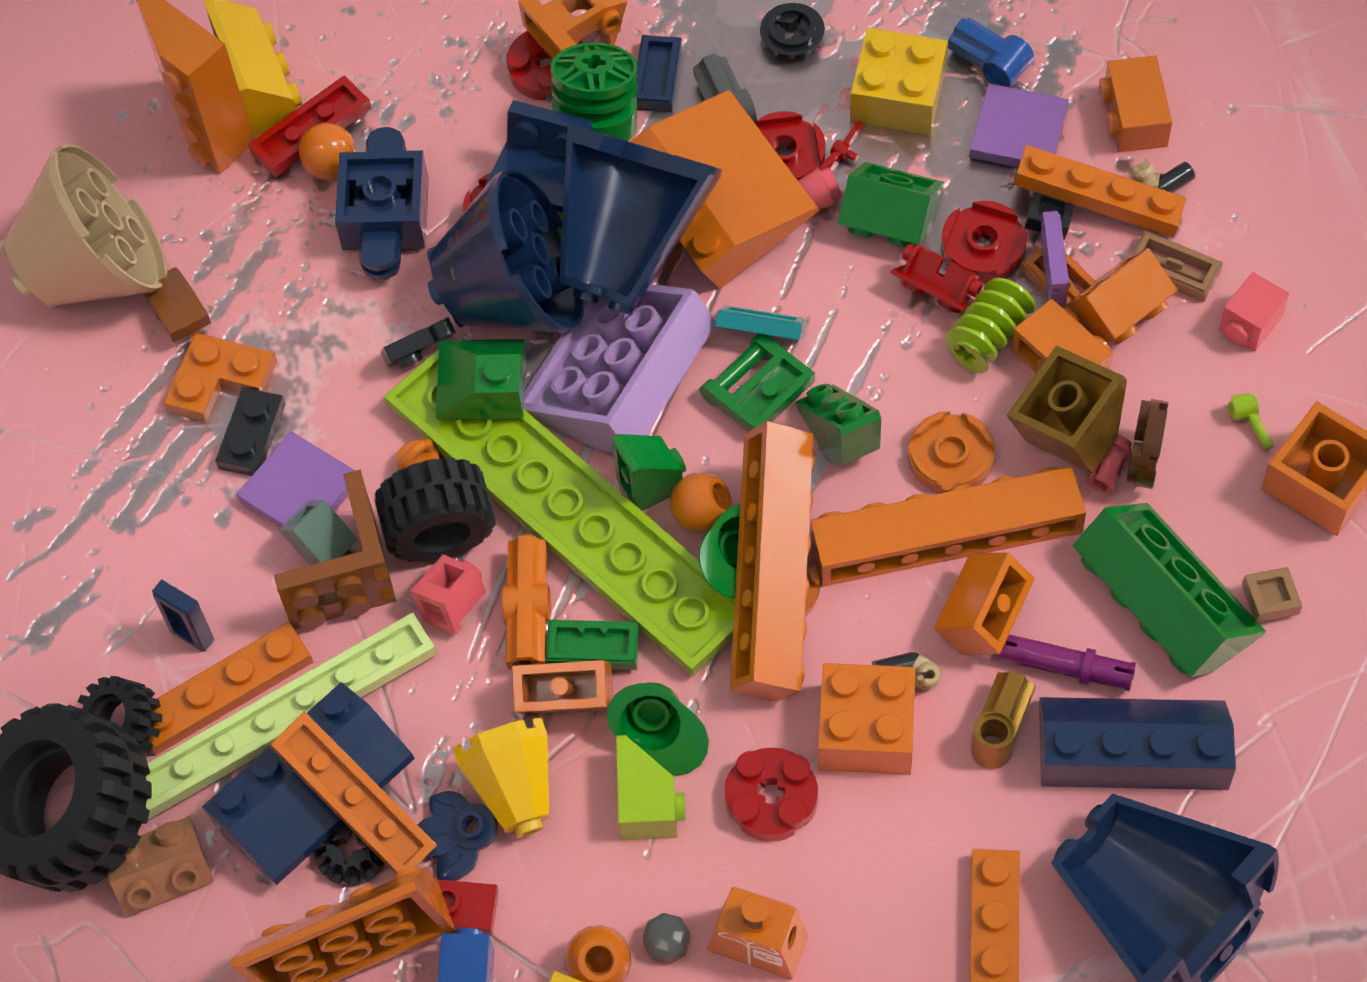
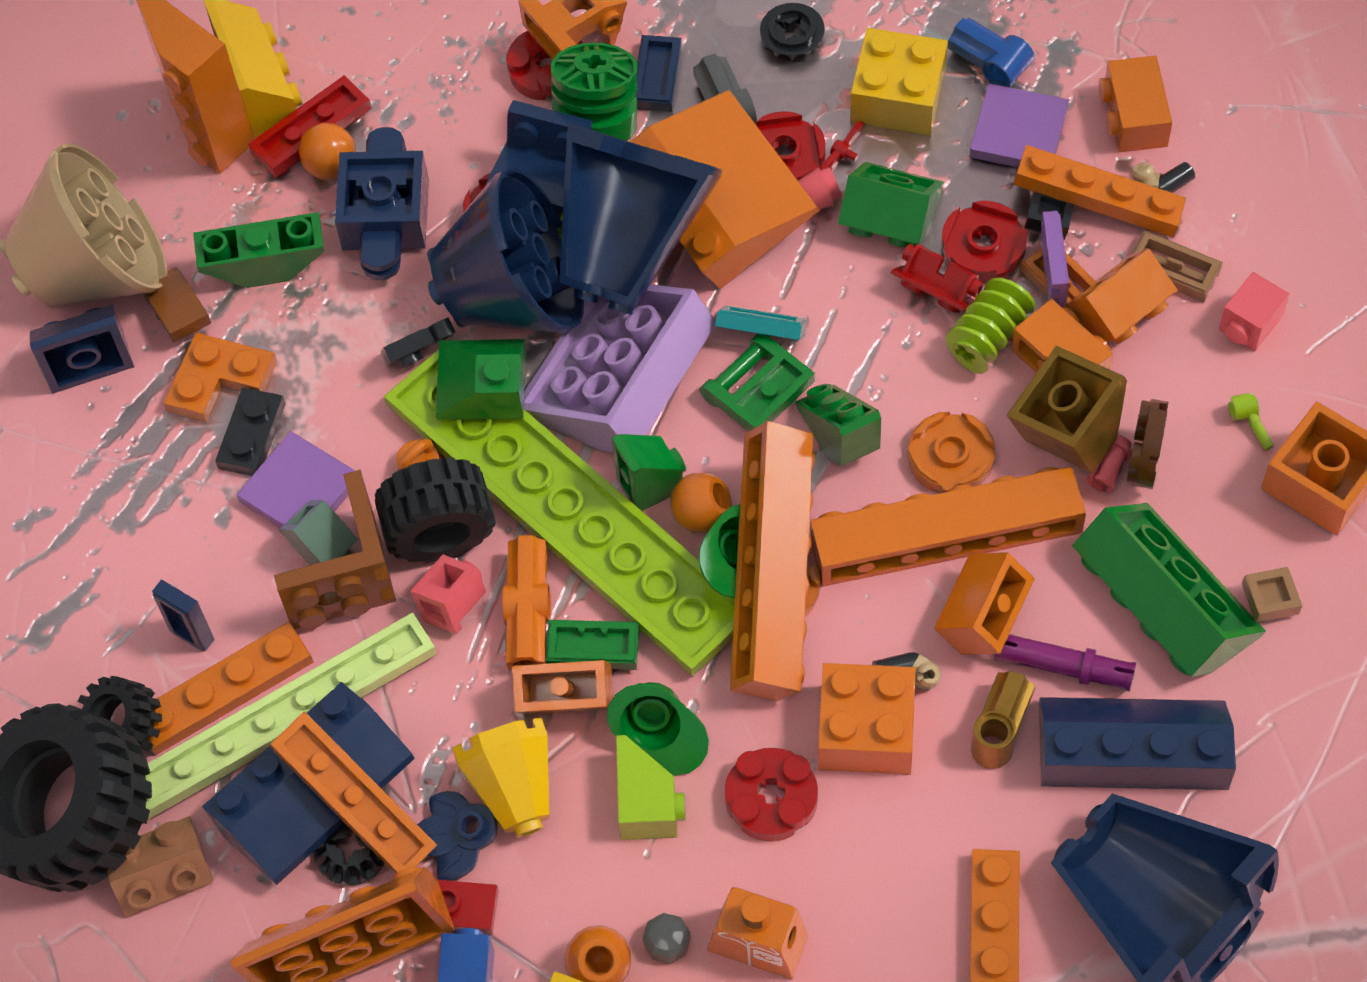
none -> dark blue slope [30,304,134,394]
none -> green slope [193,212,325,288]

